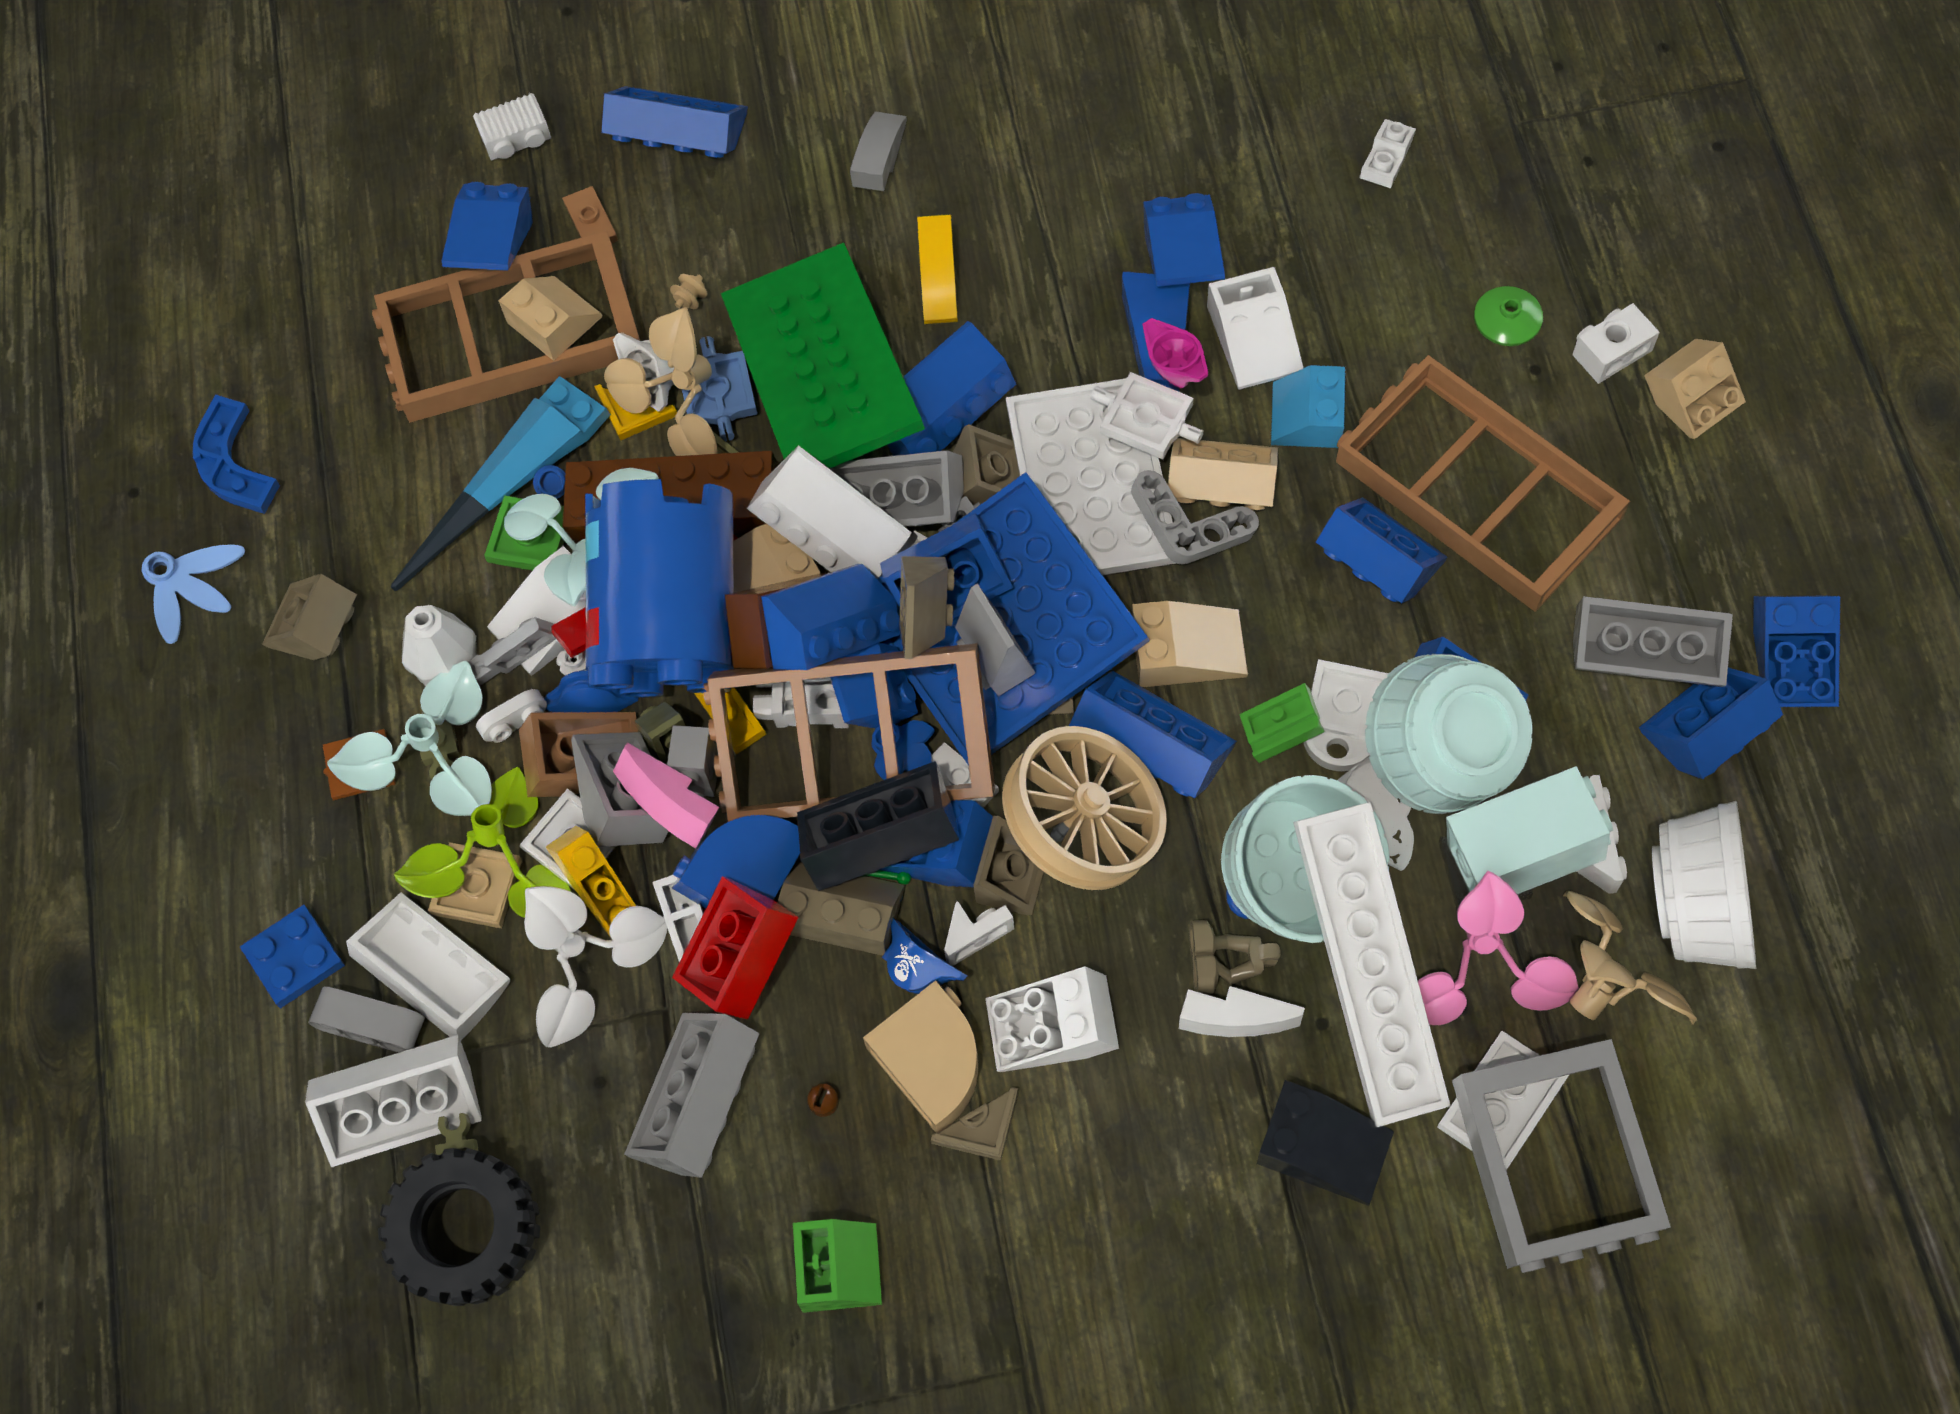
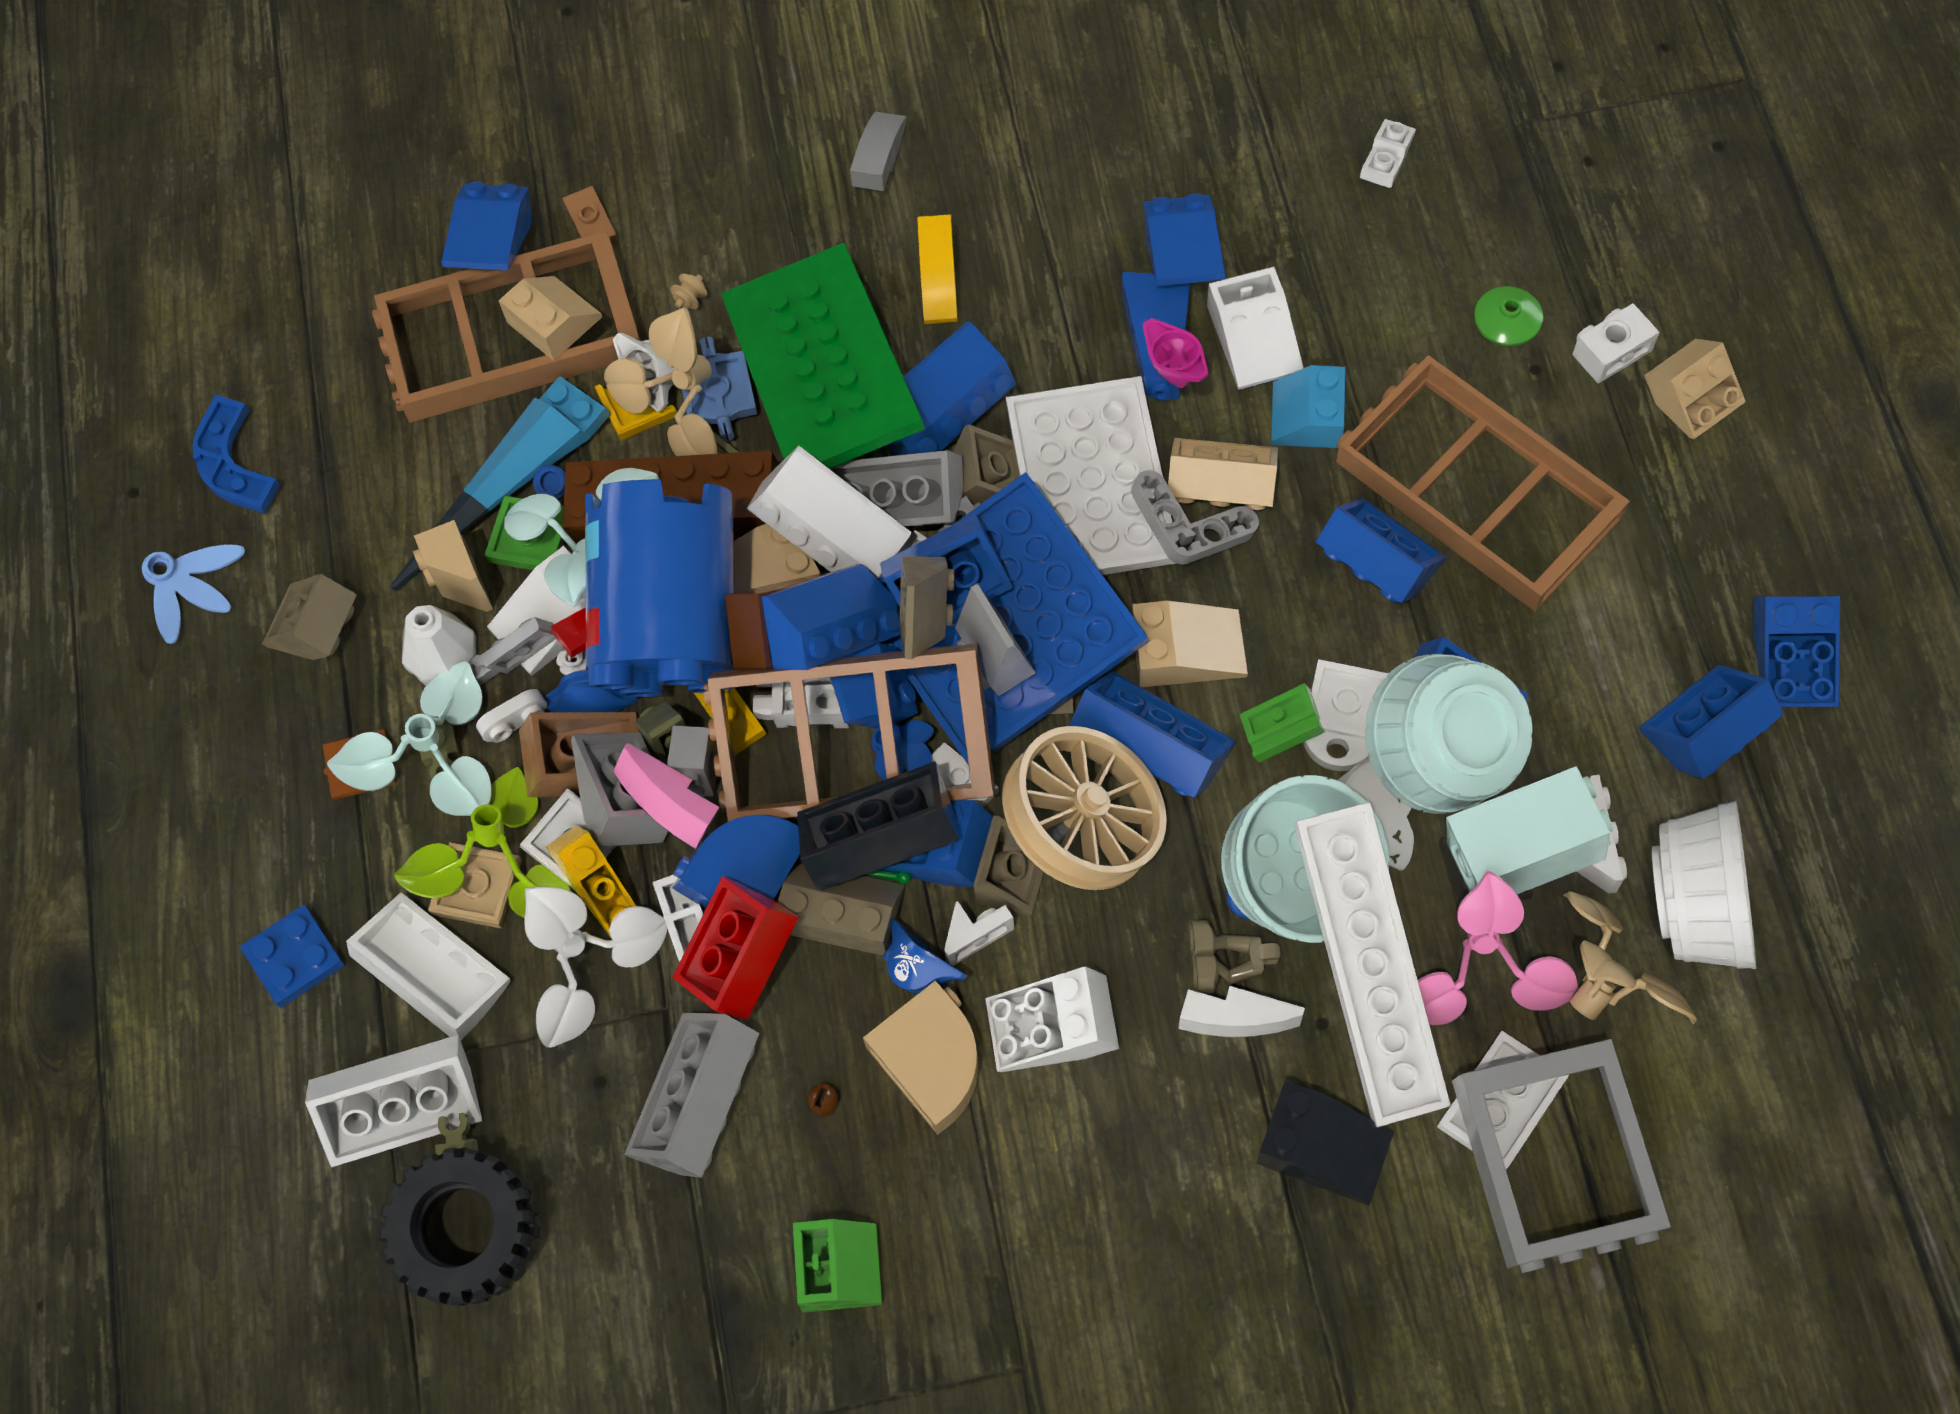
light grey beam [308,987,425,1053] -> none
white brick [473,93,551,161] -> none
slope [601,86,748,158] -> none
dark tan tile [931,1087,1018,1161] -> none
white plate [1090,372,1204,459] -> none
light grey slope [1573,596,1733,687] -> none
none -> tan slope [413,520,493,612]

